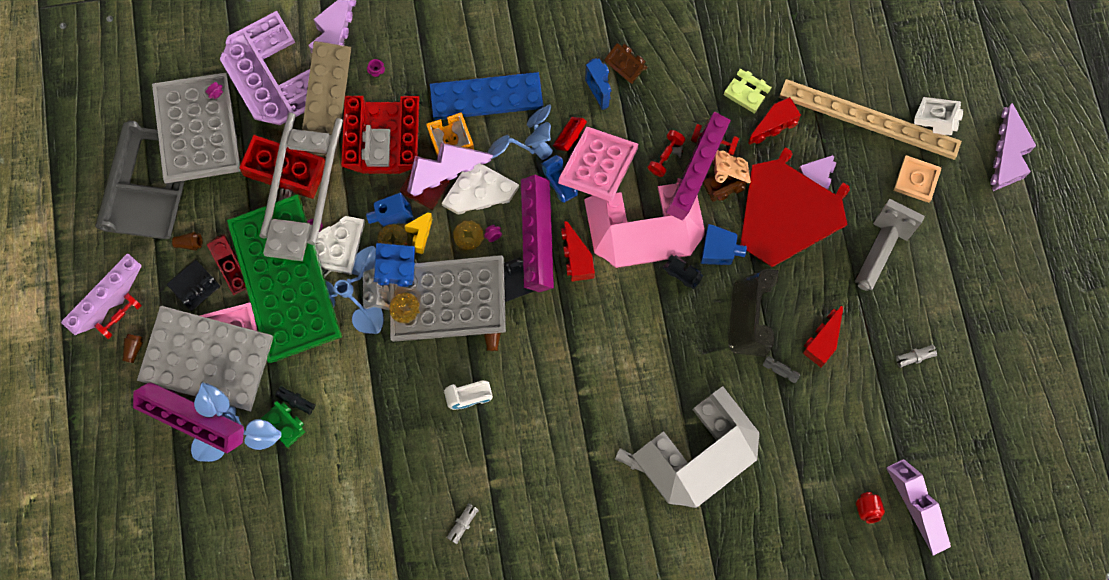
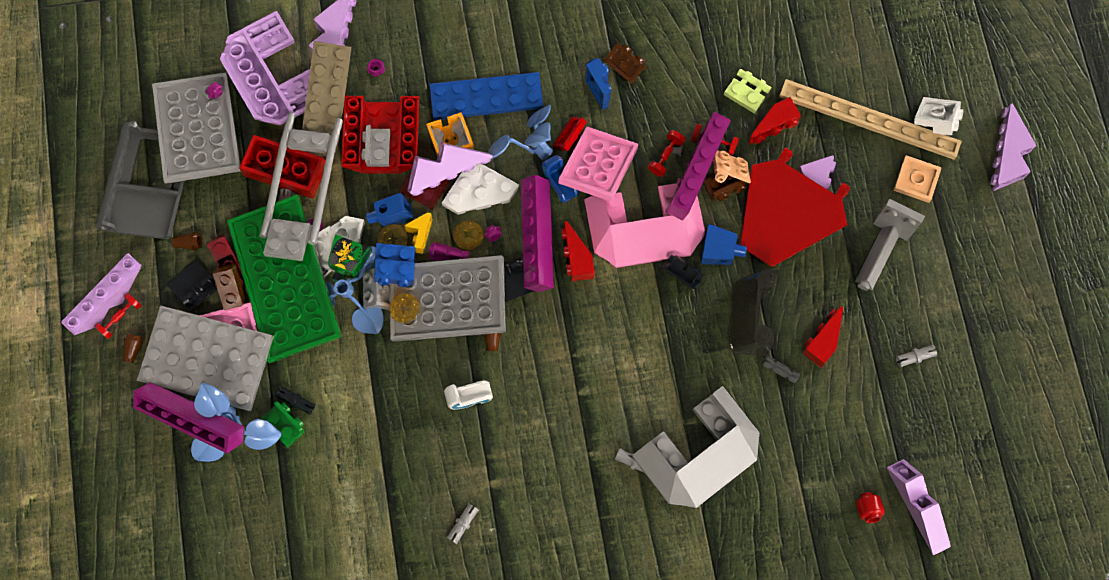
none -> reddish brown brick [213,264,247,310]
none -> torso [328,234,372,282]
none -> magenta hinge [428,242,470,262]

